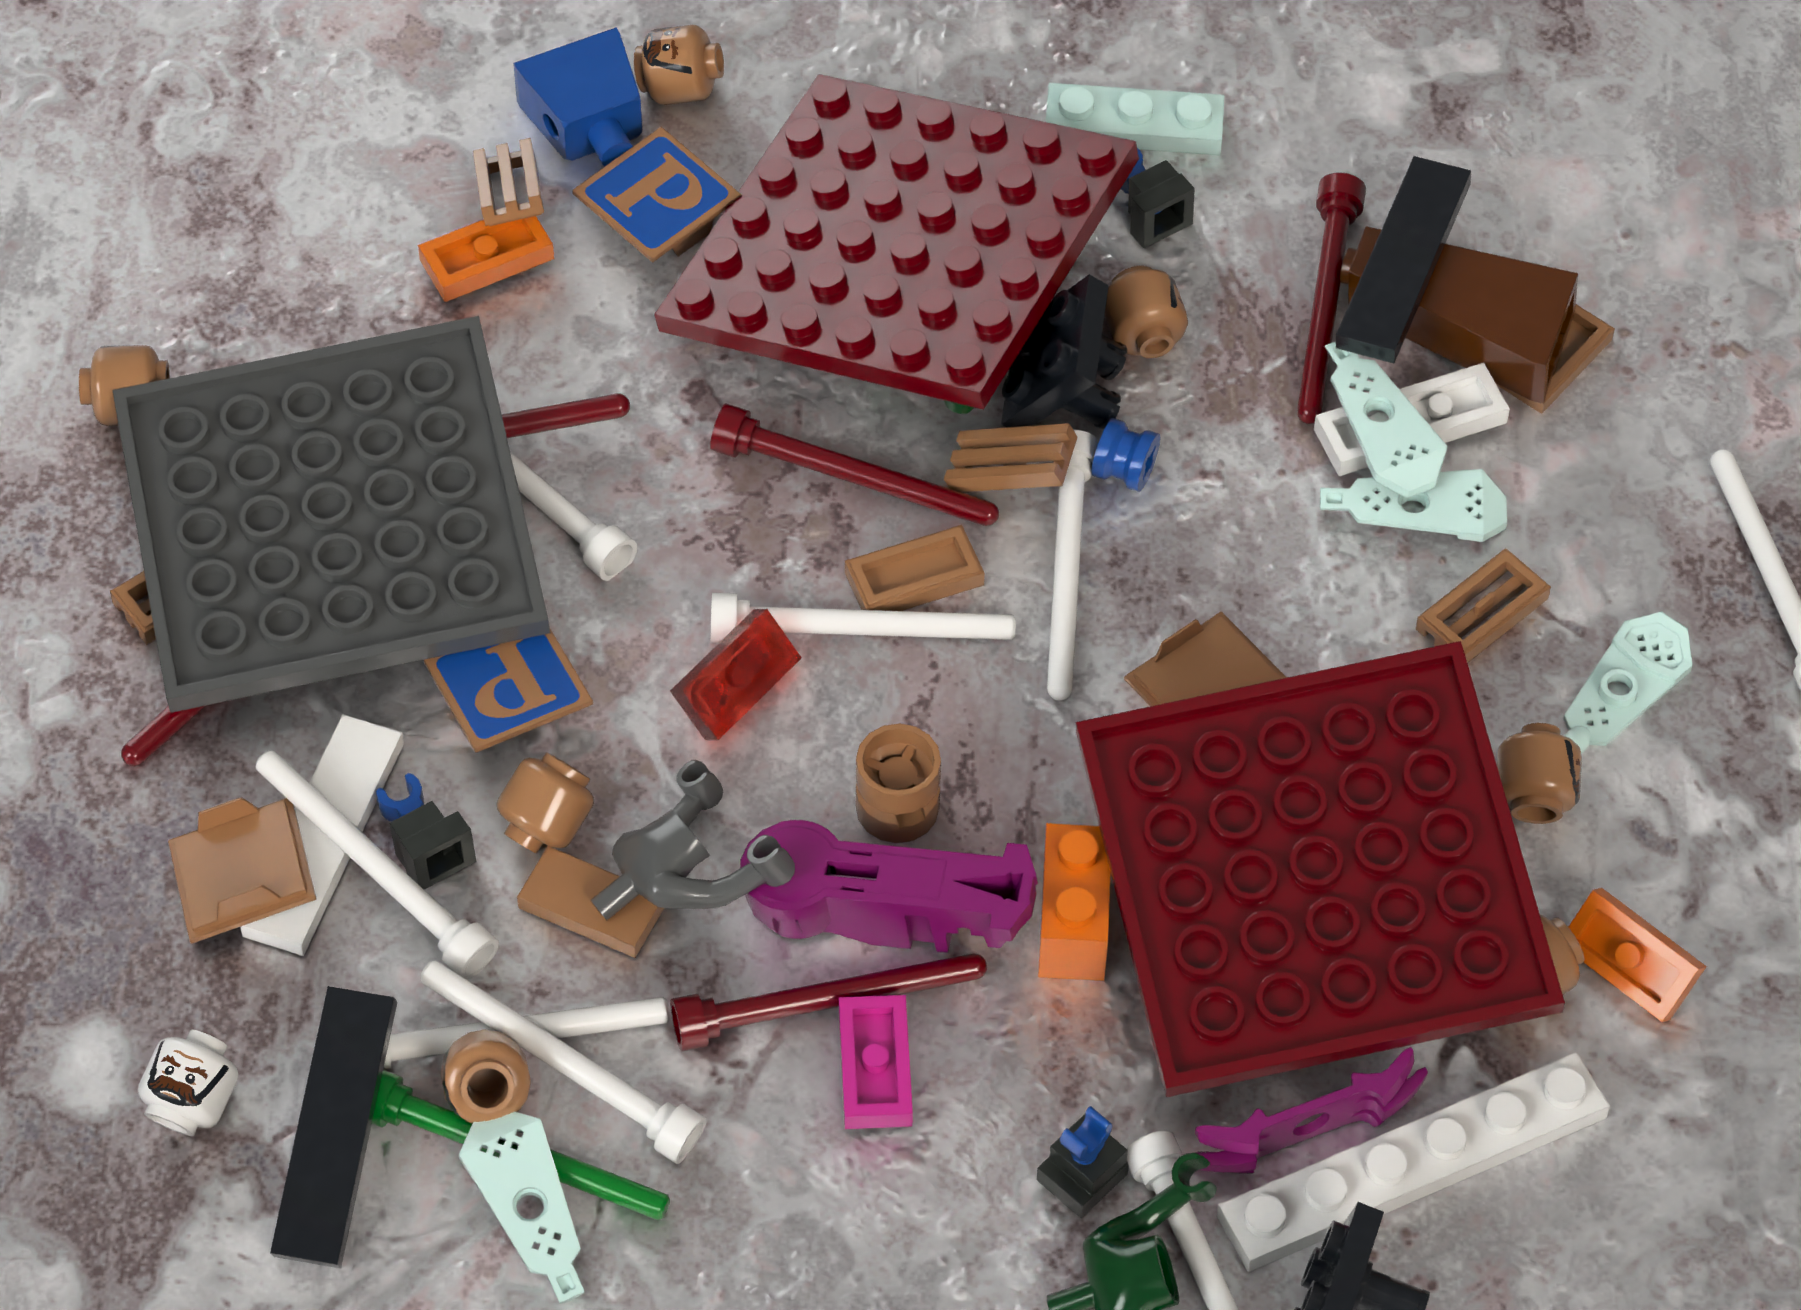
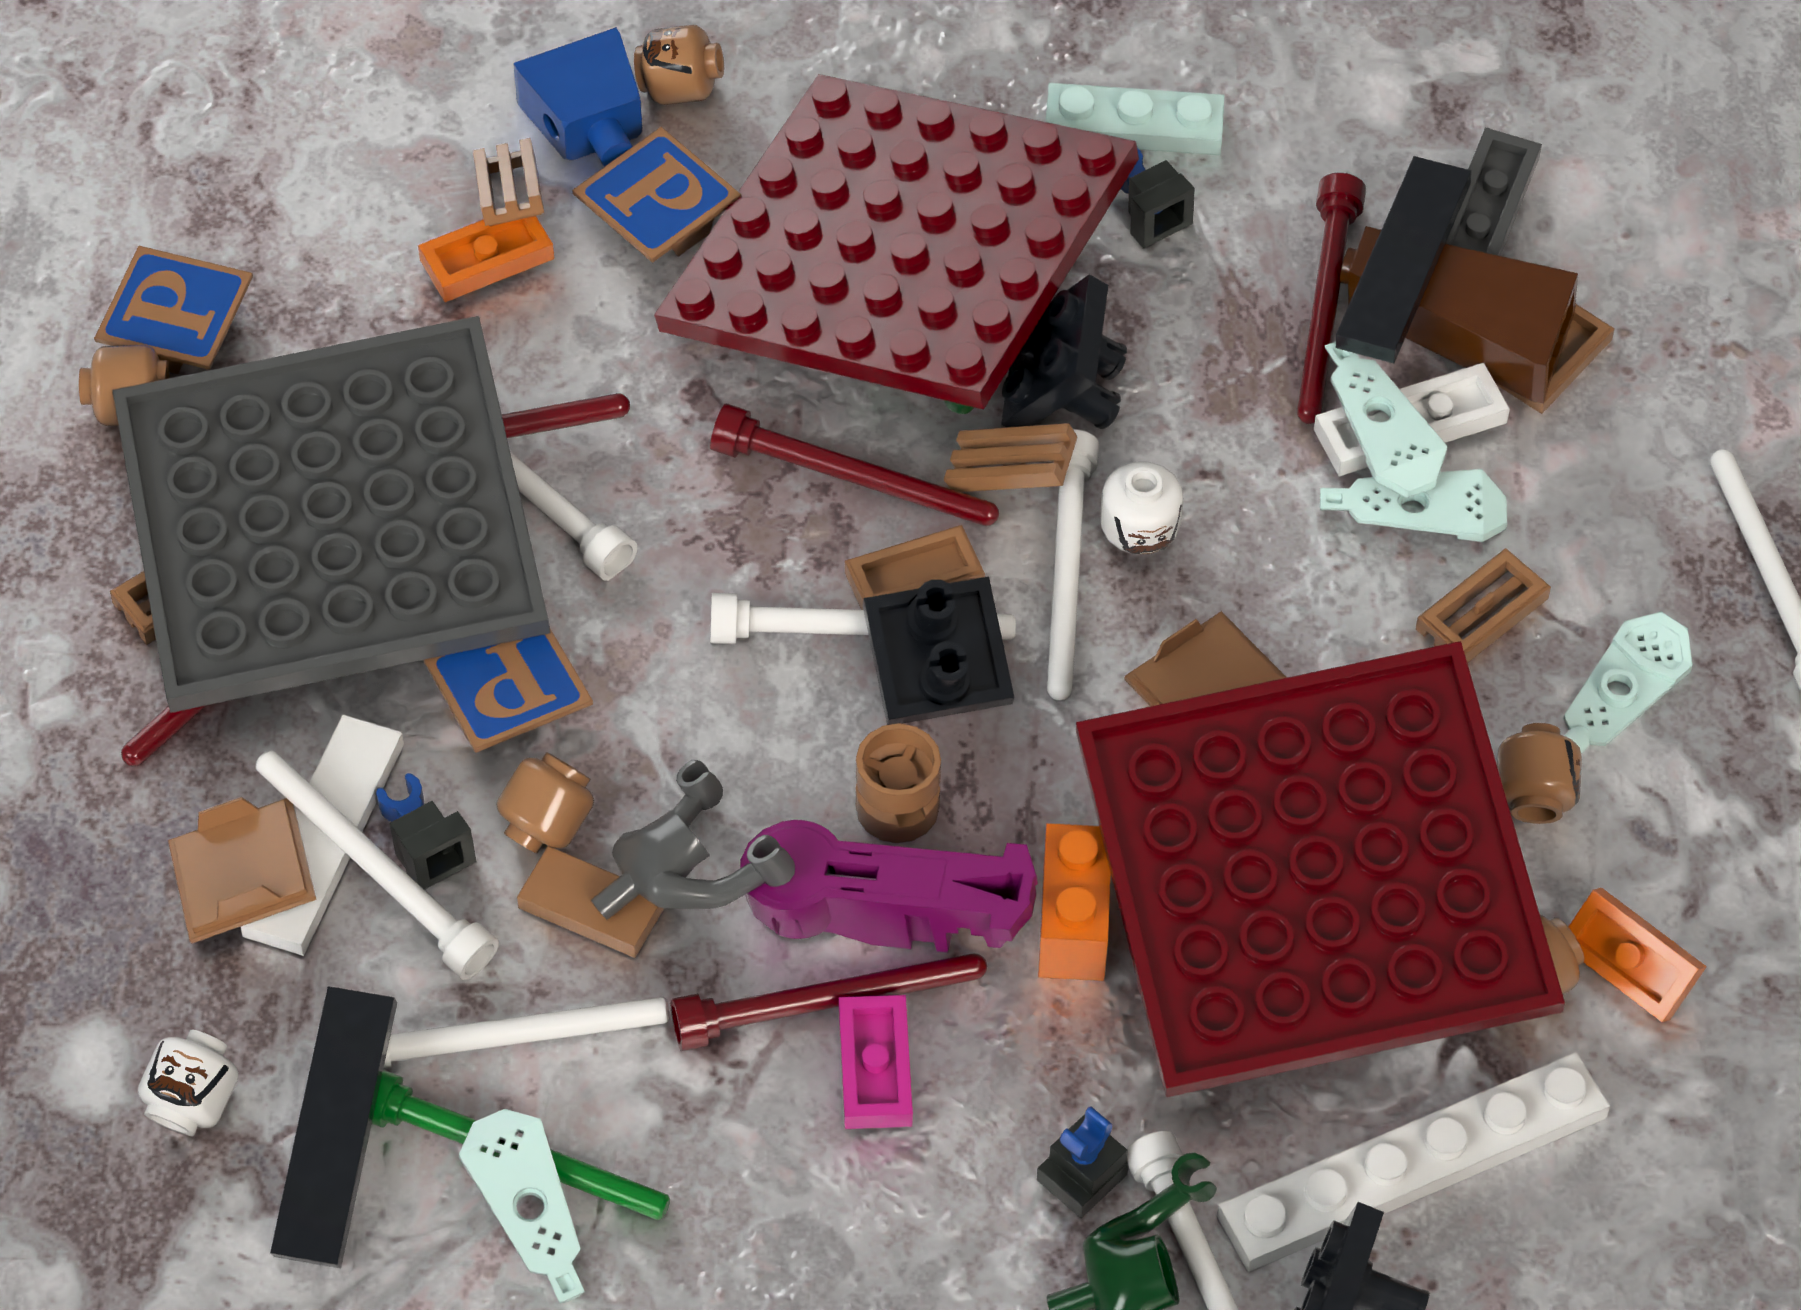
white piece [420,960,707,1164] -> none
medium nougat head [440,1029,531,1123] -> none
clear red plate [670,609,802,740] -> none
blue wheel [1091,418,1161,492] -> none
medium nougat head [1104,266,1188,358] -> none
magenta piece [1195,1047,1428,1174] -> none
none -> piece [94,246,253,374]
none -> black plate [863,576,1014,725]
none -> white head [1101,462,1183,554]
none -> dark grey plate [1445,127,1542,256]

